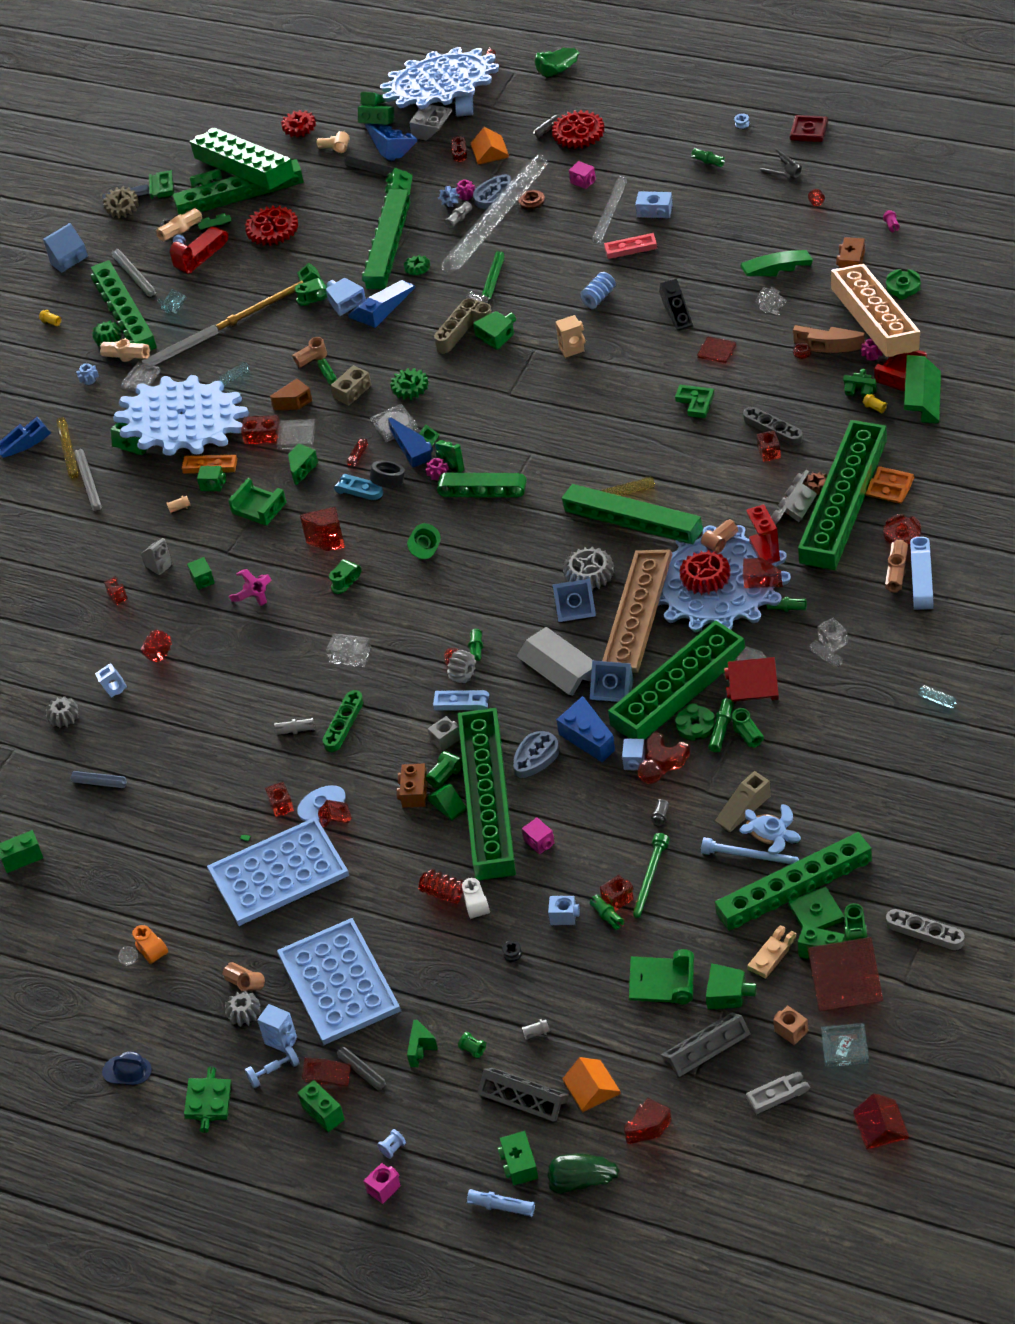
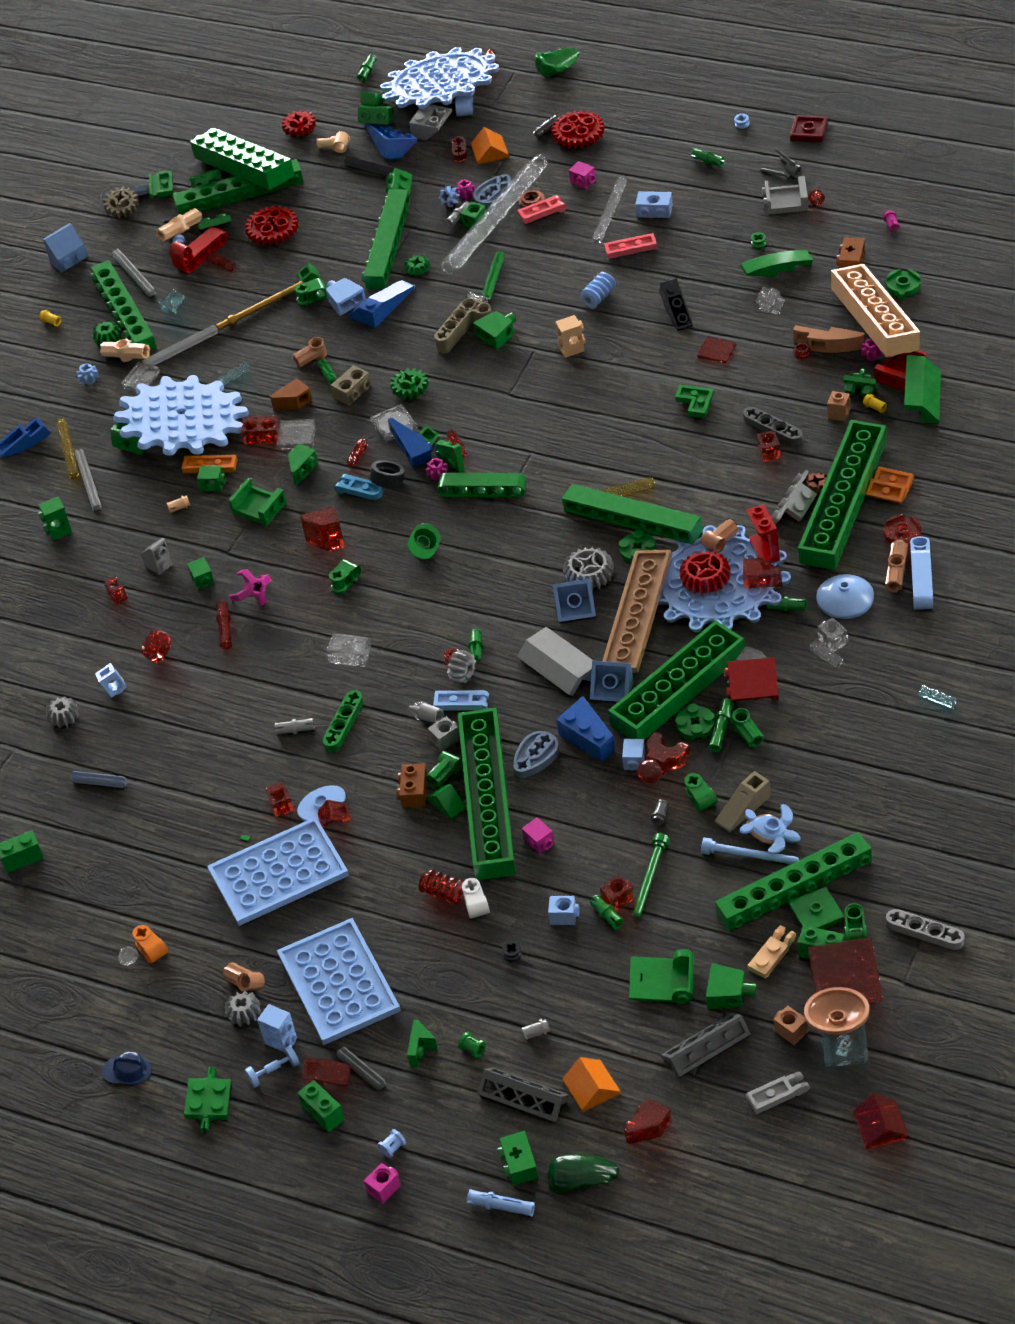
none -> green brick [38,496,72,540]
none -> clear red axle [208,252,236,271]
none -> clear red pin [216,600,232,650]
none -> green pin [356,54,377,82]
none -> light grey piece [409,701,444,723]
none -> clear red axle [446,429,467,456]
none -> green brick [461,202,487,230]
none -> coral plate [517,195,567,224]
none -> green plate [619,530,656,564]
none -> green piece [684,773,718,812]
none -> green bush [751,232,766,249]
none -> light grey panel [762,176,808,215]
none -> nougat dish [804,987,870,1035]
none -> light blue dish [816,574,874,619]
none -> nougat brick [827,391,850,422]

